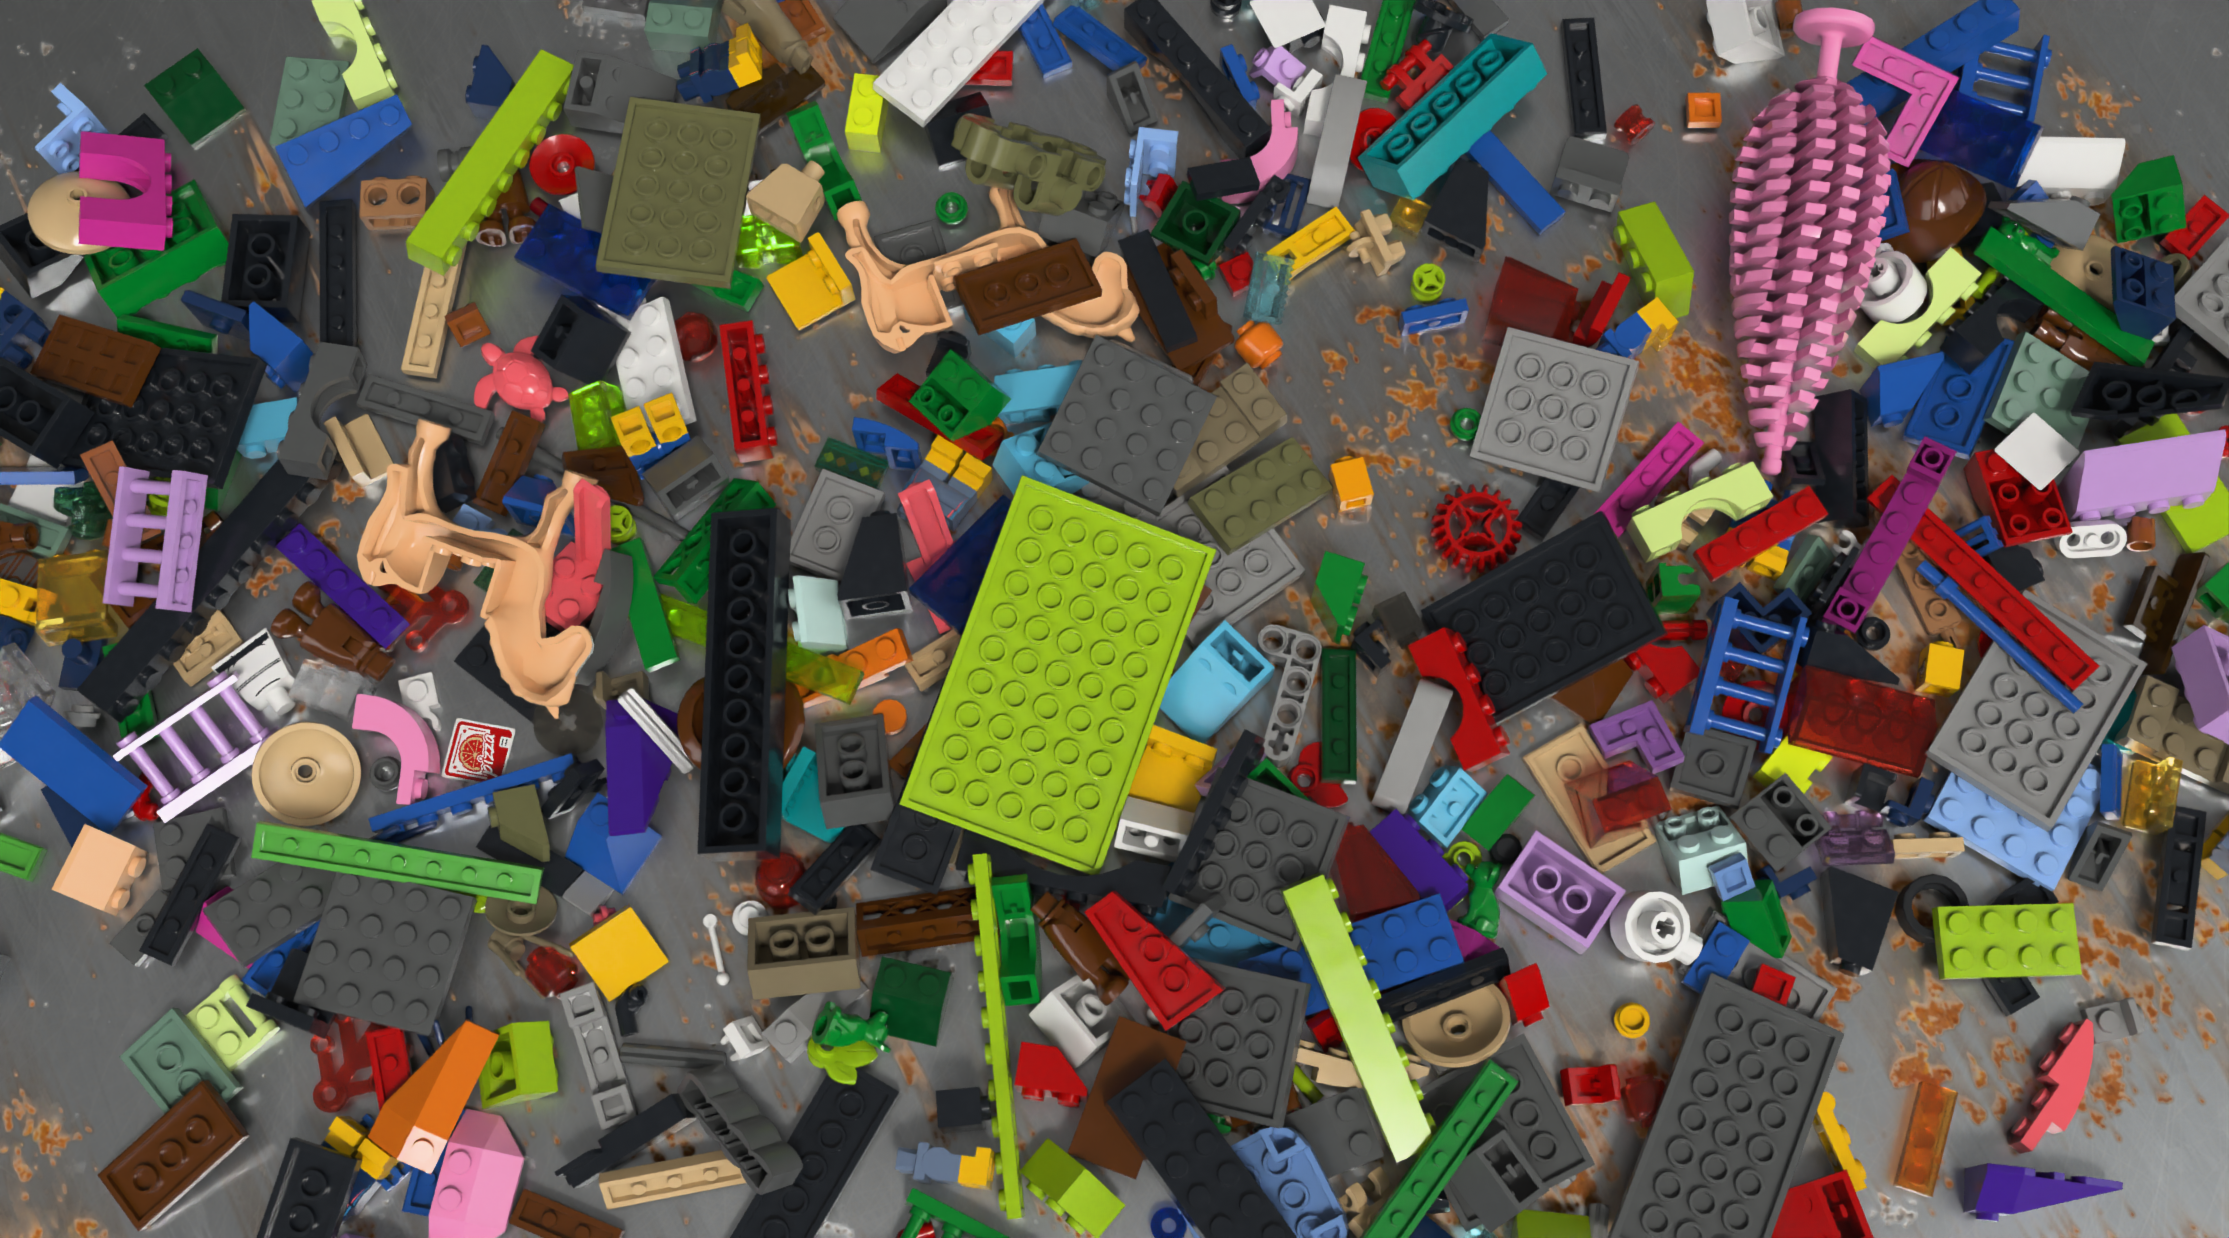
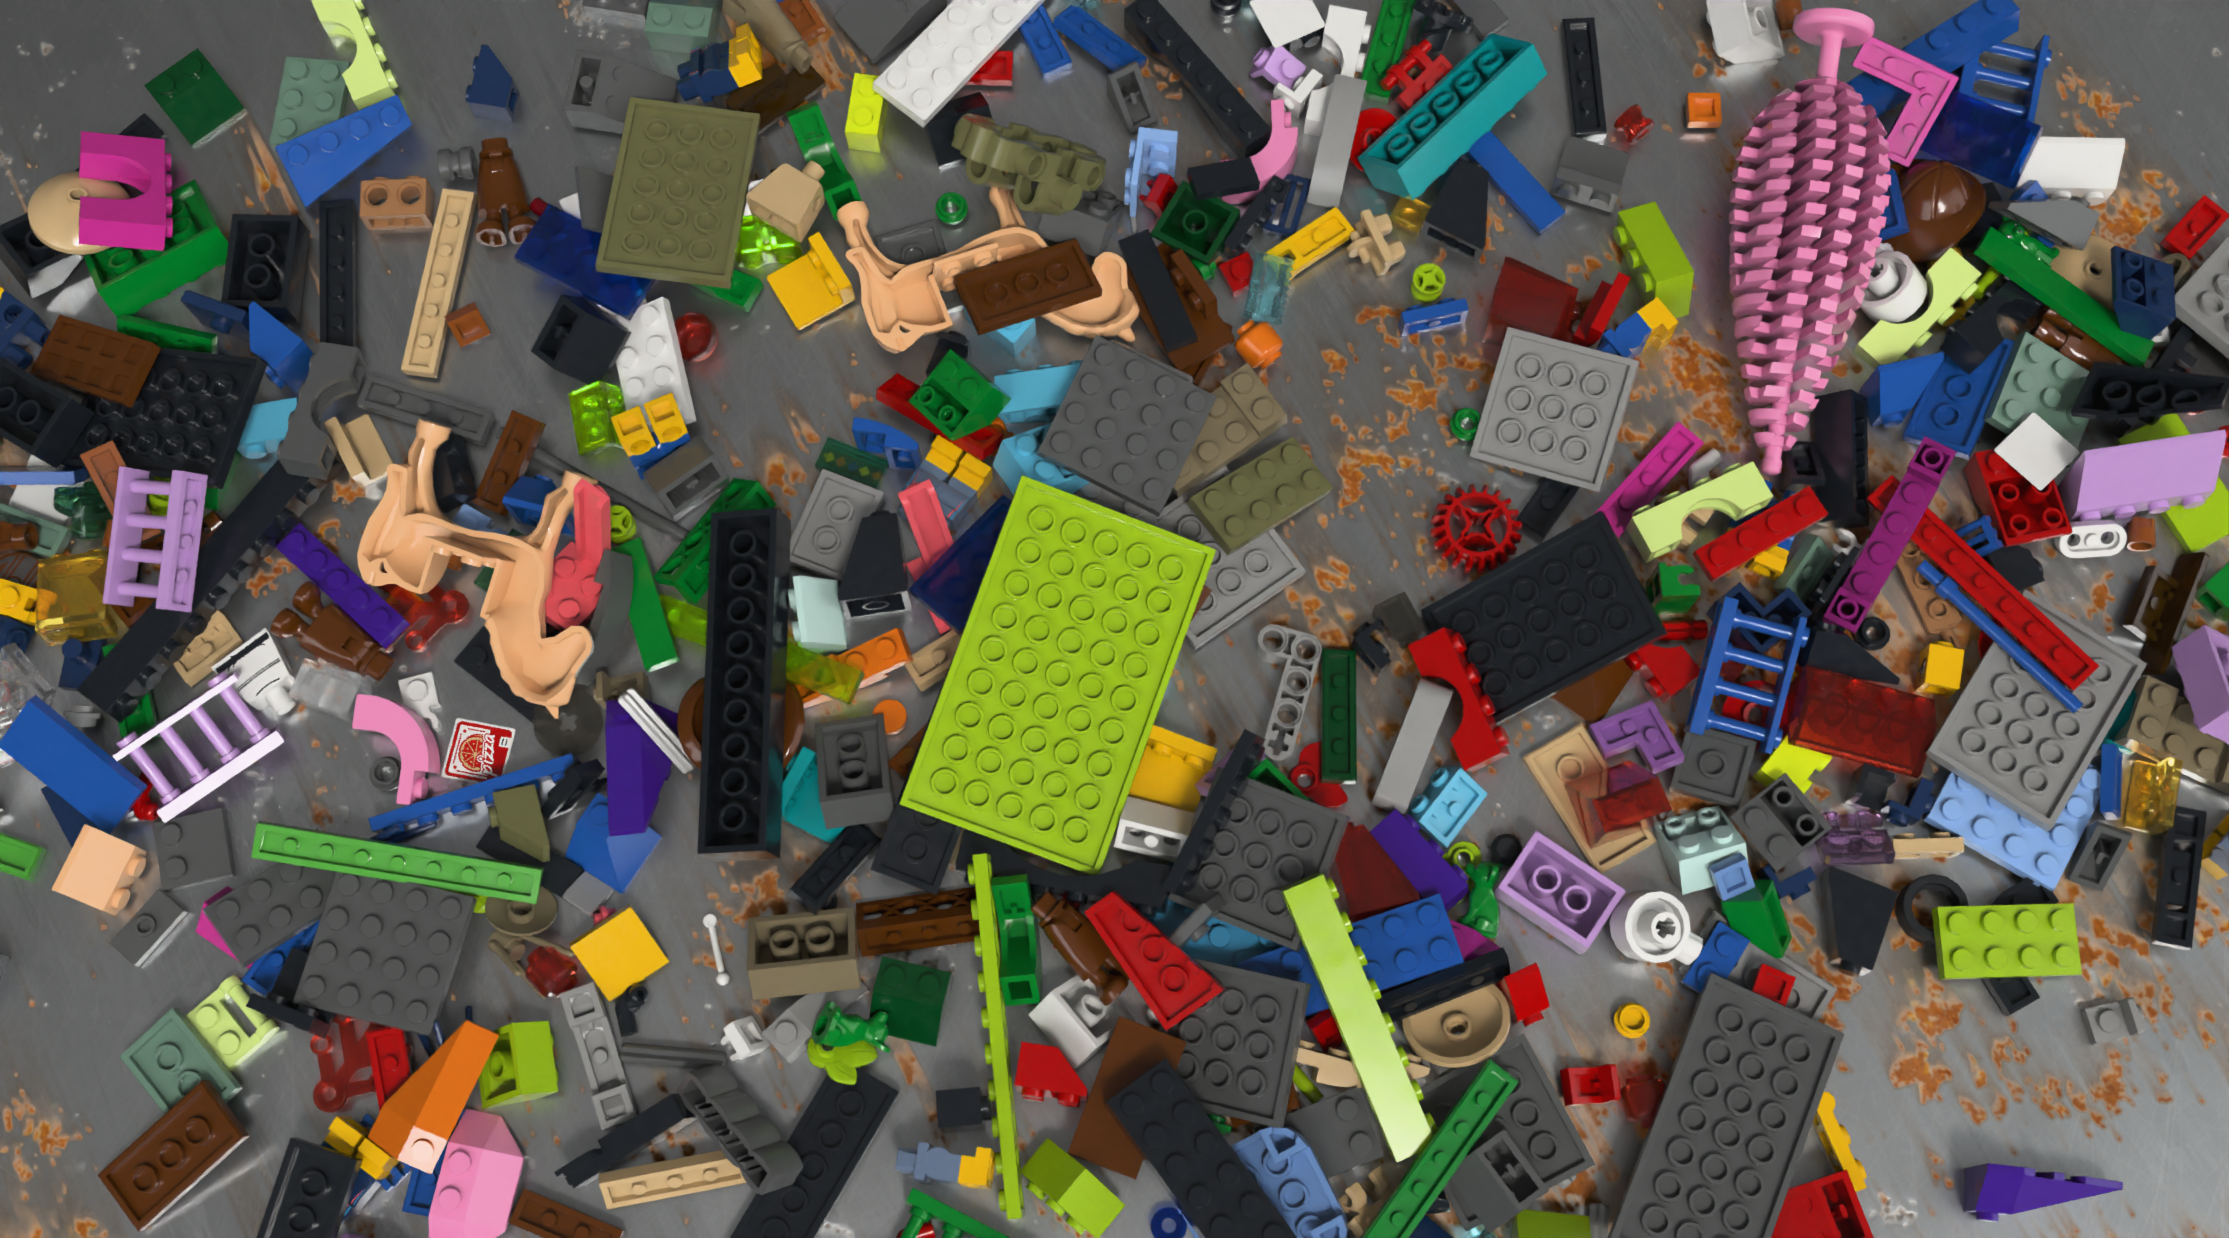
light blue bracket [35,83,110,174] -> none
black tile [139,823,242,967] -> none
tan dish [251,722,361,826] -> none
lime brick [406,49,574,276] -> none
coral animal [474,336,569,423] -> none
red dish [529,134,595,195] -> none
reddish brown wing [561,446,644,506] -> none
red brick [719,320,778,463] -> none
white plate [732,901,768,936] -> none
clear red hair [755,852,806,909] -> none
medium azure slope [1159,620,1275,744] -> none
blue plate [1219,44,1260,111] -> none
green slope [1311,551,1368,645] -> none
light orange brick [1328,456,1374,512] -> none
green slope [1461,774,1536,851] -> none
clear orange plate [1893,1081,1958,1198] -> none
coral slope [2008,1018,2094,1154] -> none
green slope [2111,155,2186,244] -> none

